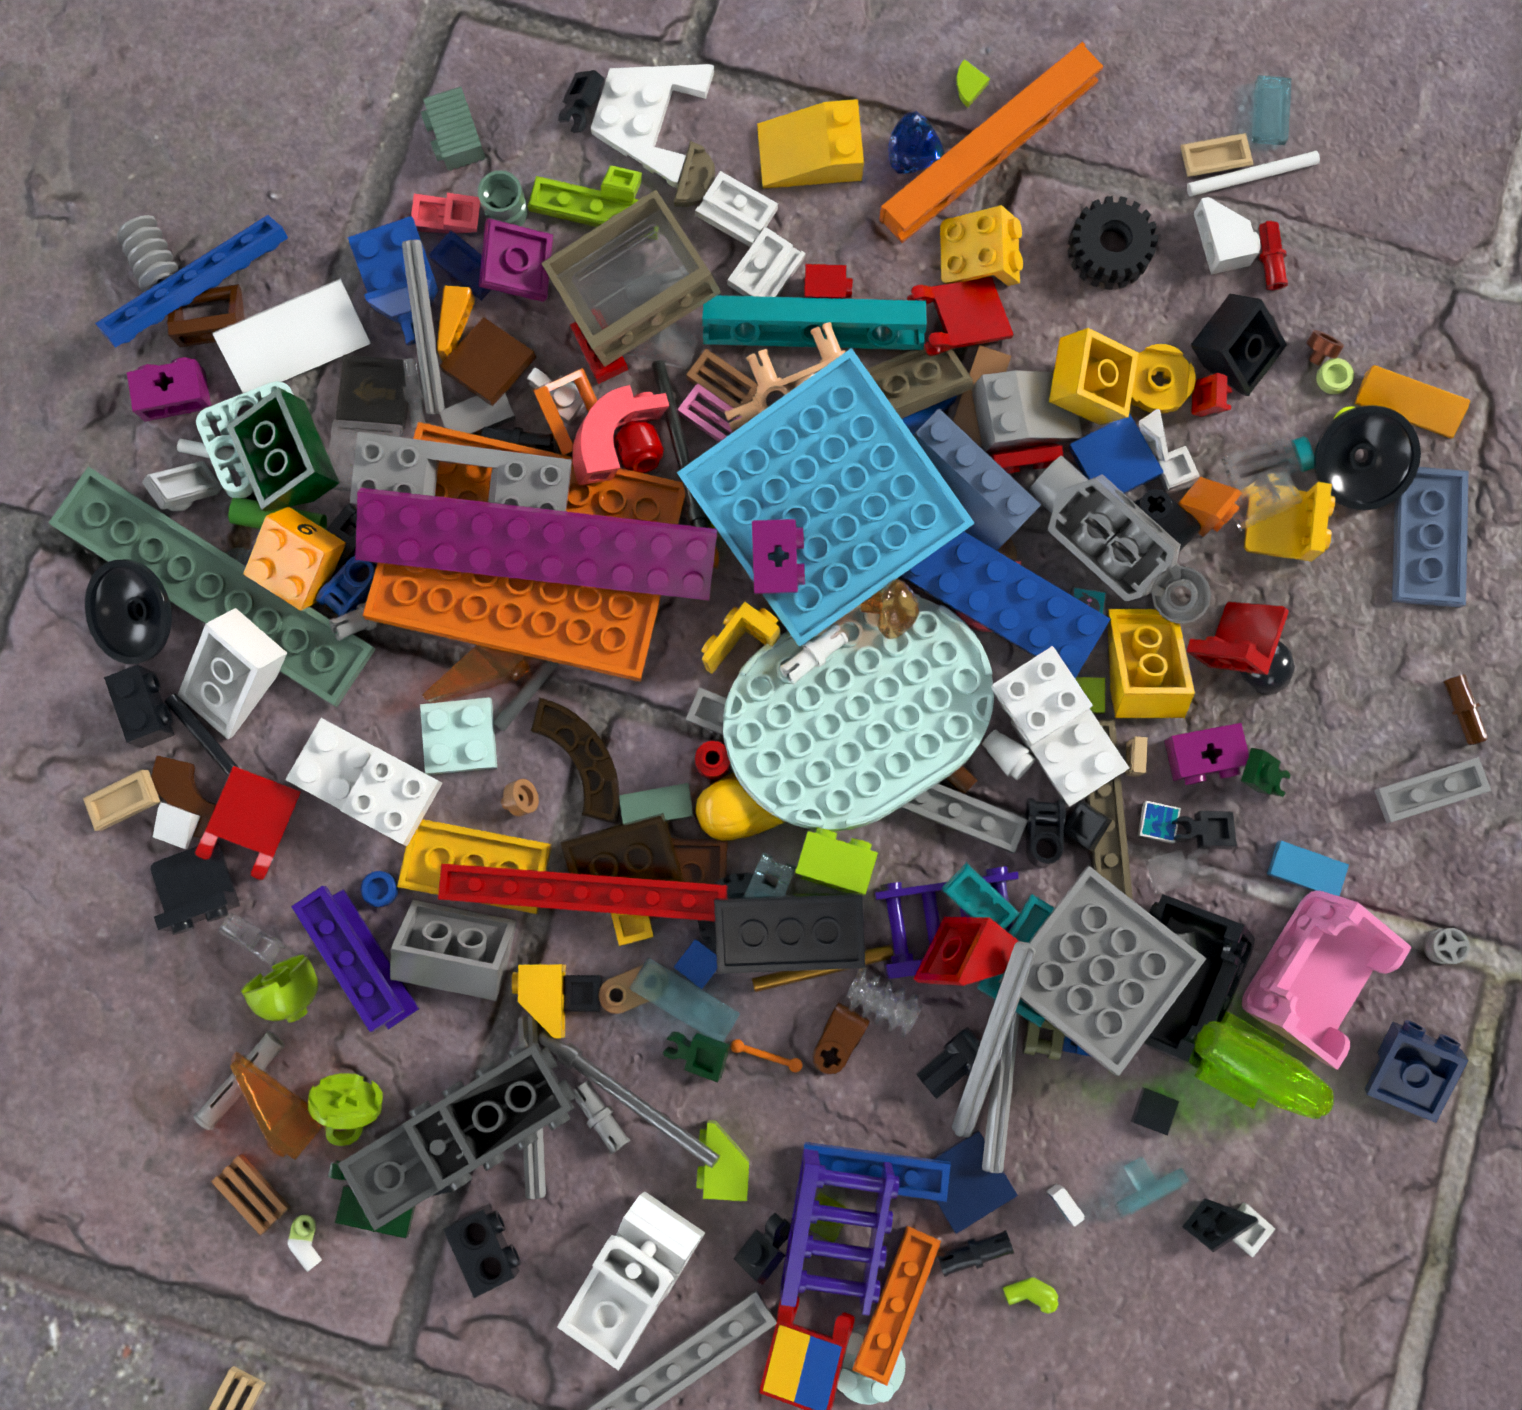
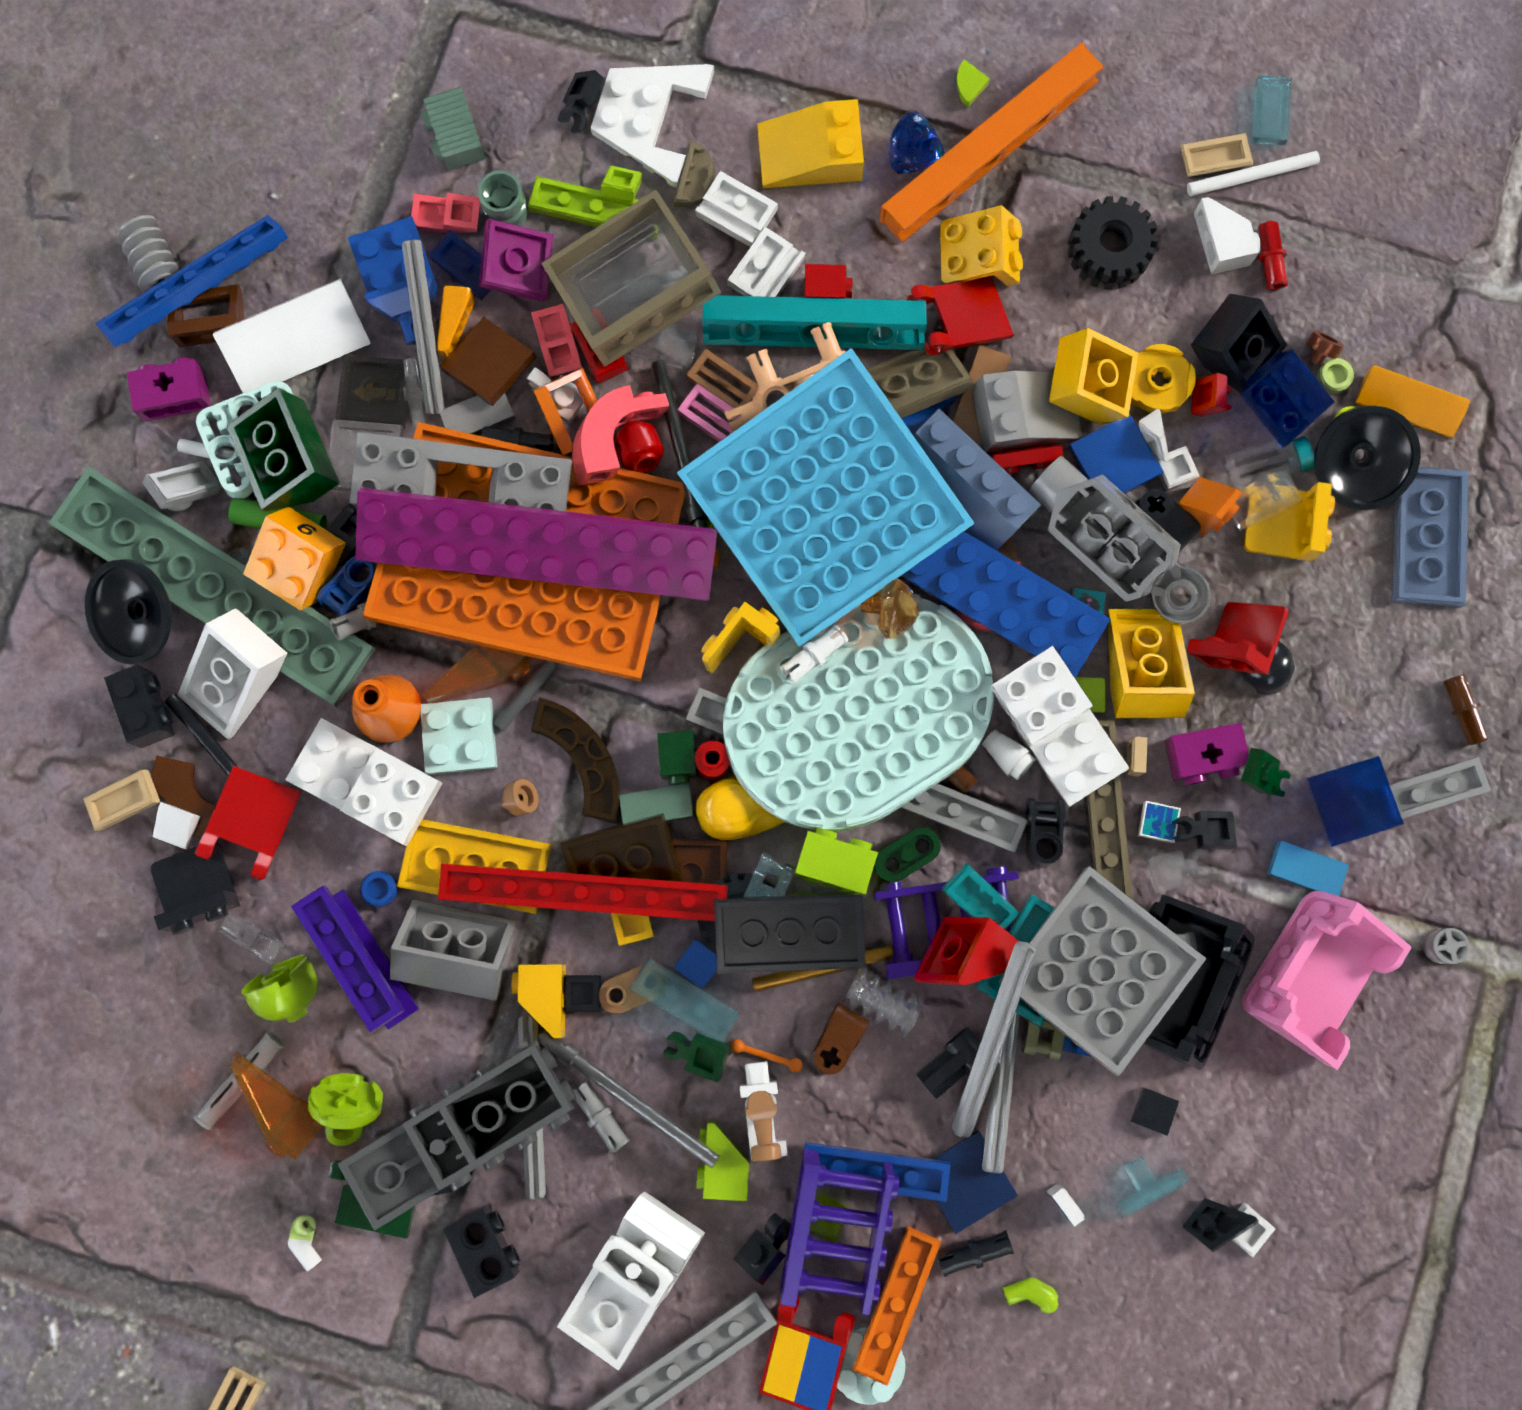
medium nougat tile [211,1154,291,1235] -> none
magenta brick [752,519,805,594] -> none
black tile [1064,801,1112,850] -> none
clear neon green plate [1194,1011,1334,1119] -> none
dark blue plate [1365,1020,1469,1123] -> none
none -> orange cone [351,673,422,743]
none -> coral slope [531,304,582,378]
none -> dark green brick [657,731,697,785]
none -> hips [740,1061,788,1162]
none -> dark green plate [874,828,941,883]
none -> clear blue slope [1240,349,1335,448]
none -> clear blue slope [1307,756,1404,847]

